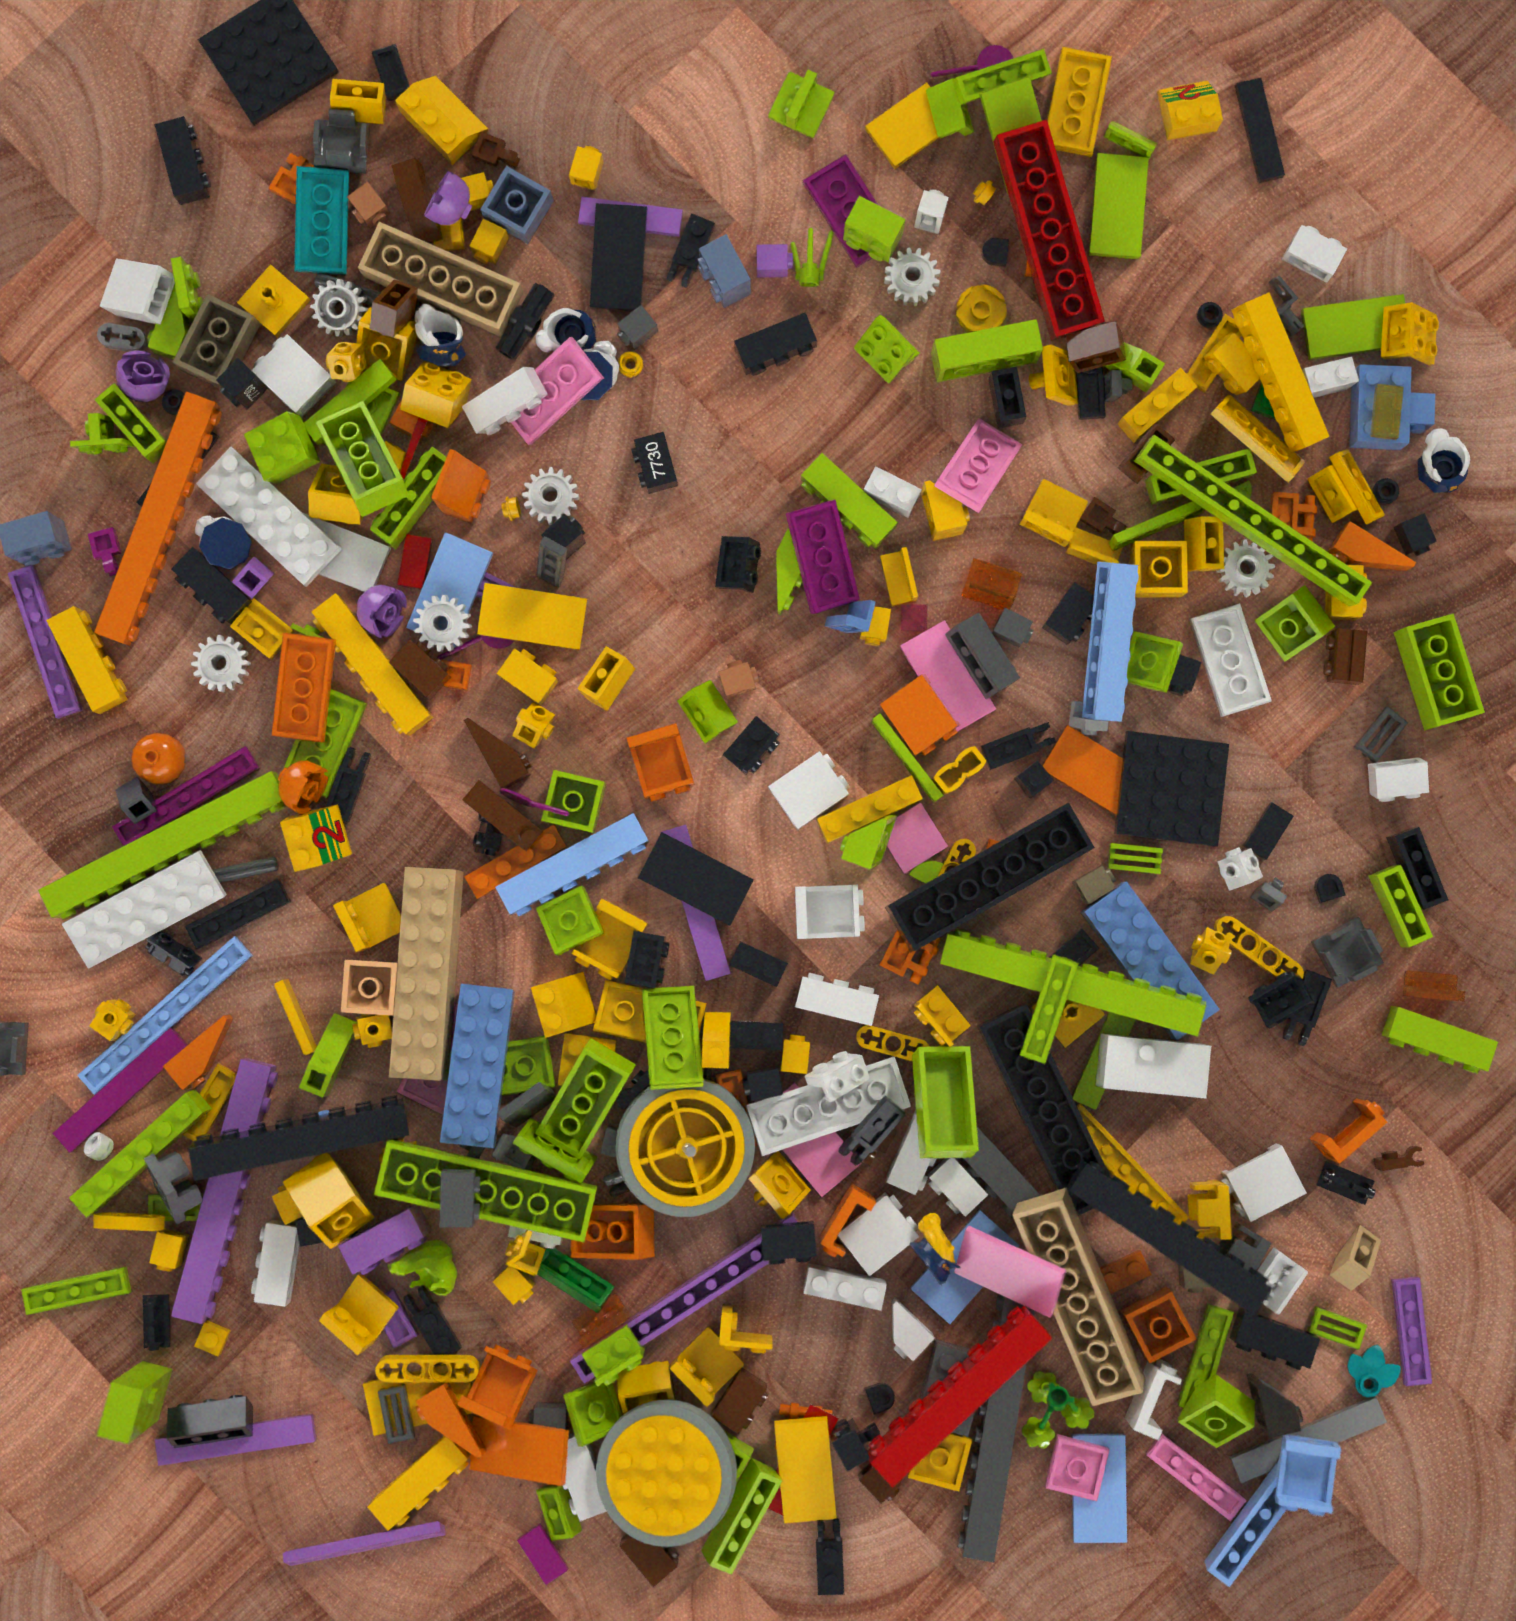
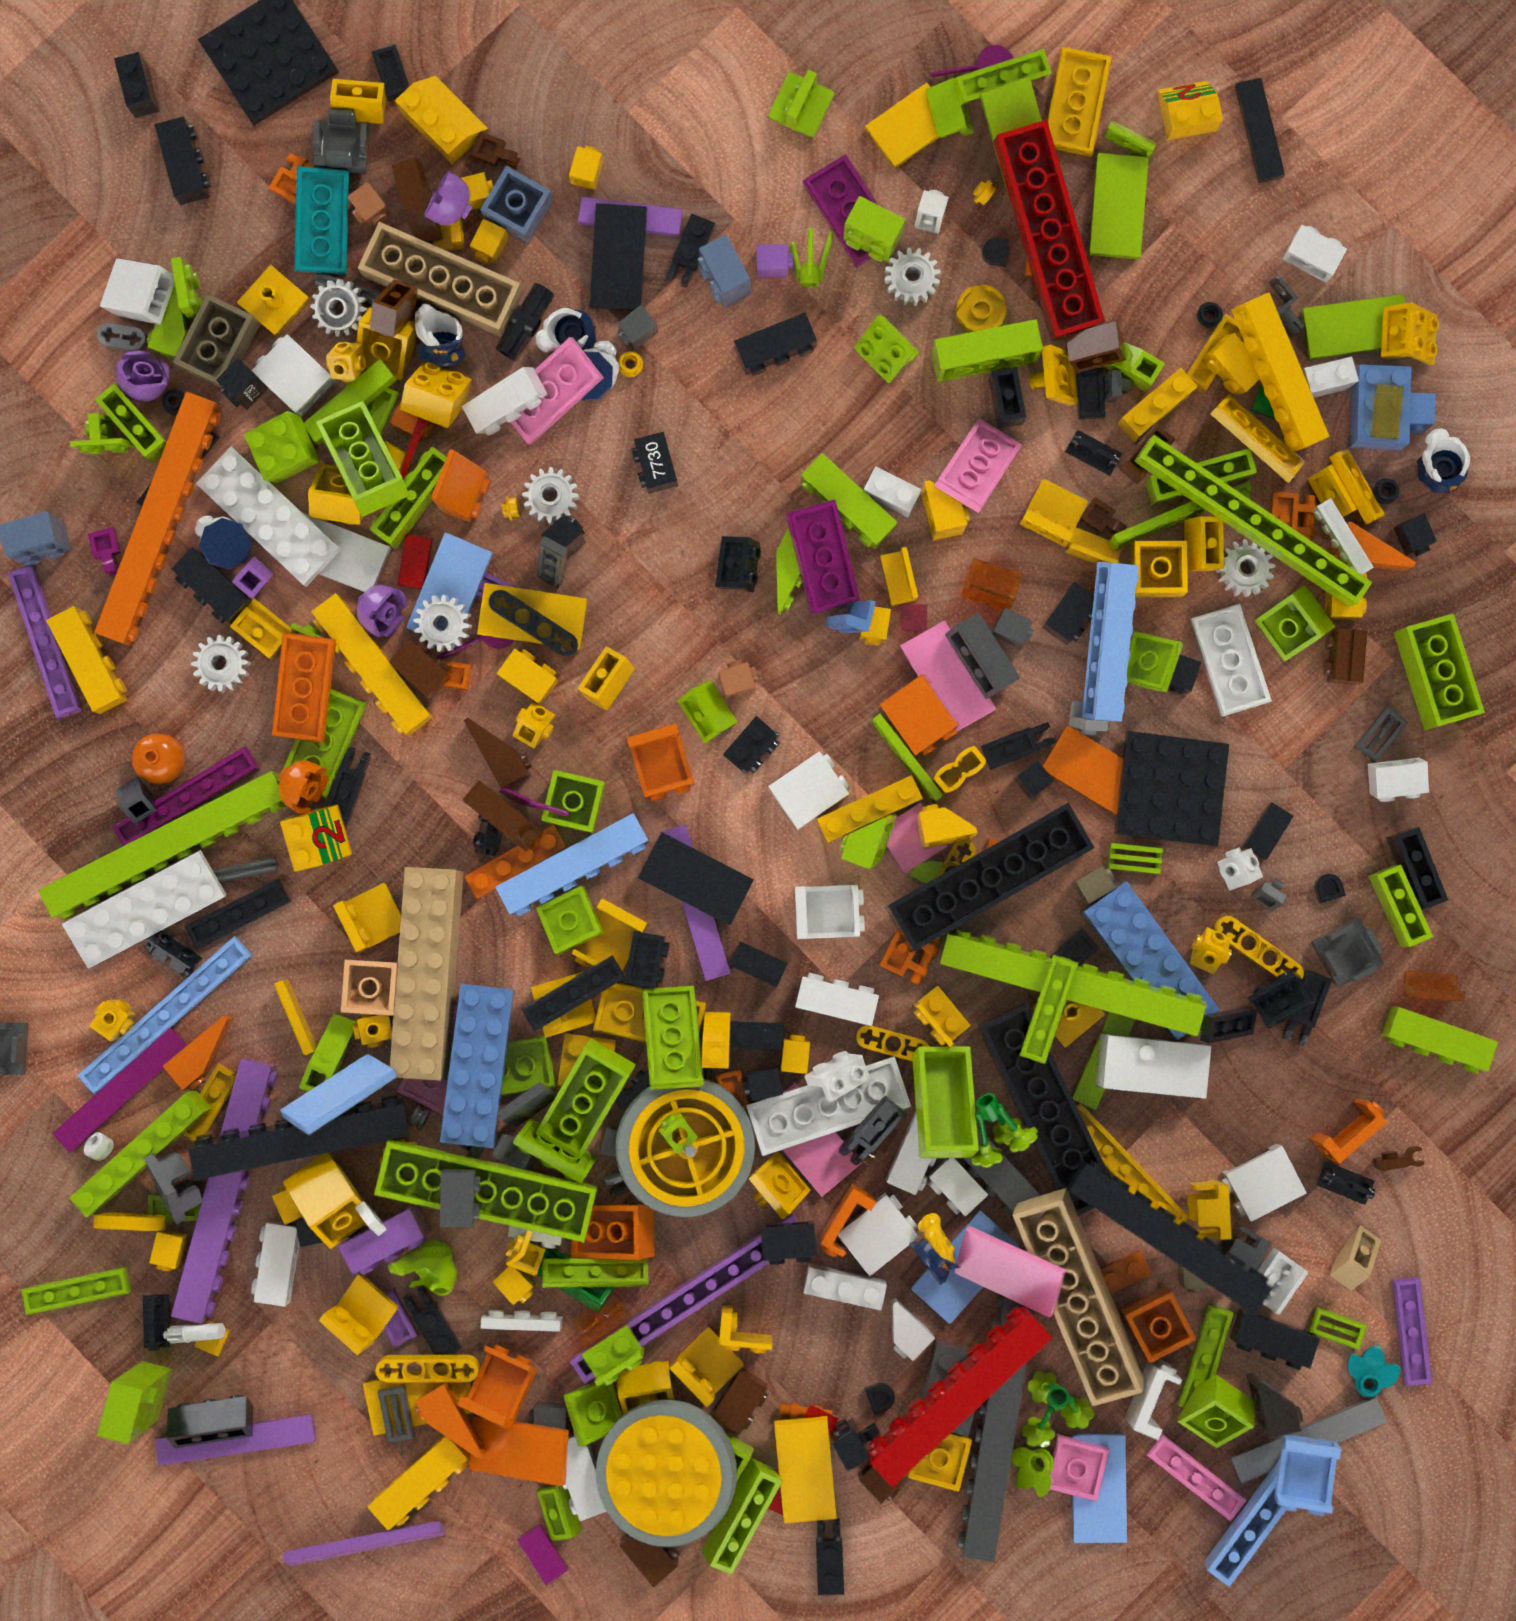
none -> black brick [114,52,160,118]
none -> white piece [163,1323,226,1344]
none -> light blue tile [280,1054,397,1135]
none -> white tile [355,1201,387,1236]
none -> dark grey bush [408,1105,431,1131]
none -> white plate [481,1310,563,1332]
none -> black beam [489,590,578,656]
none -> black tile [521,955,626,1032]
none -> lime tile [542,1258,649,1287]
none -> lime bracket [658,1113,698,1154]
none -> yellow slope [916,804,977,849]
none -> lime plant [972,1093,1038,1167]
none -> lime plate [1011,1447,1054,1498]
none -> black hinge [1065,430,1122,476]
none -> black plate [1200,1007,1257,1043]
none -> white piece [1313,498,1374,575]

